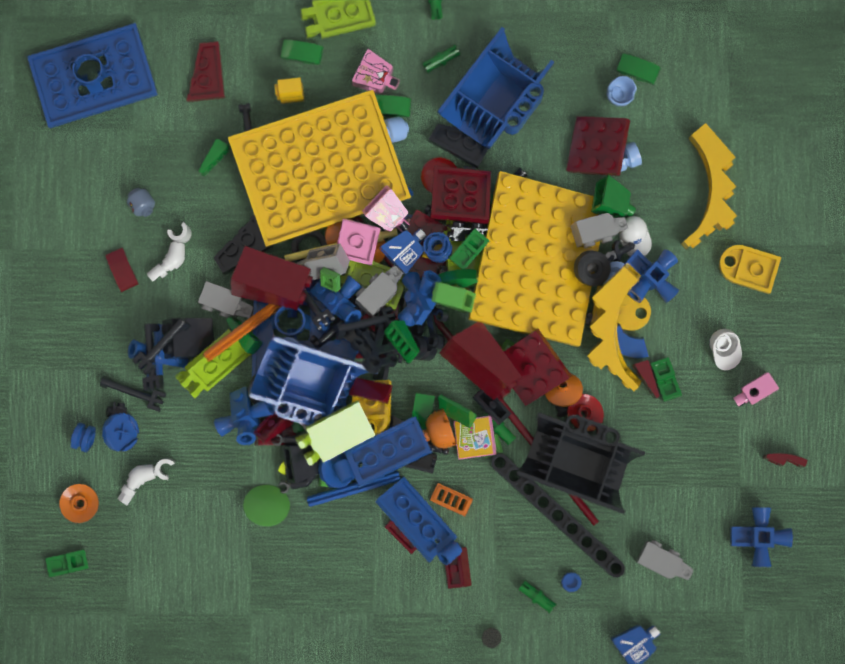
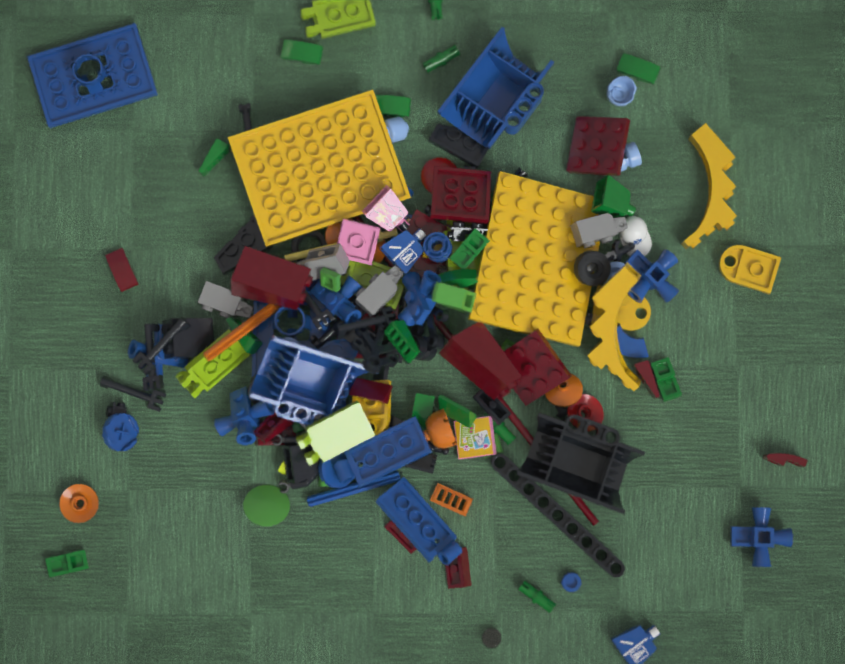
blue wheel [71,422,96,453] -> none
white piece [117,458,176,505] -> none
sand blue head [127,188,155,217] -> none
white piece [147,222,192,282] -> none
dark red wing [187,41,225,102] -> none
yellow brick [274,77,305,104] -> none
bright pink torso [352,49,400,94] -> none
light grey hinge [635,540,694,580] -> none
white cap [709,329,742,370] -> none
bright pink torso [733,372,779,407] -> none

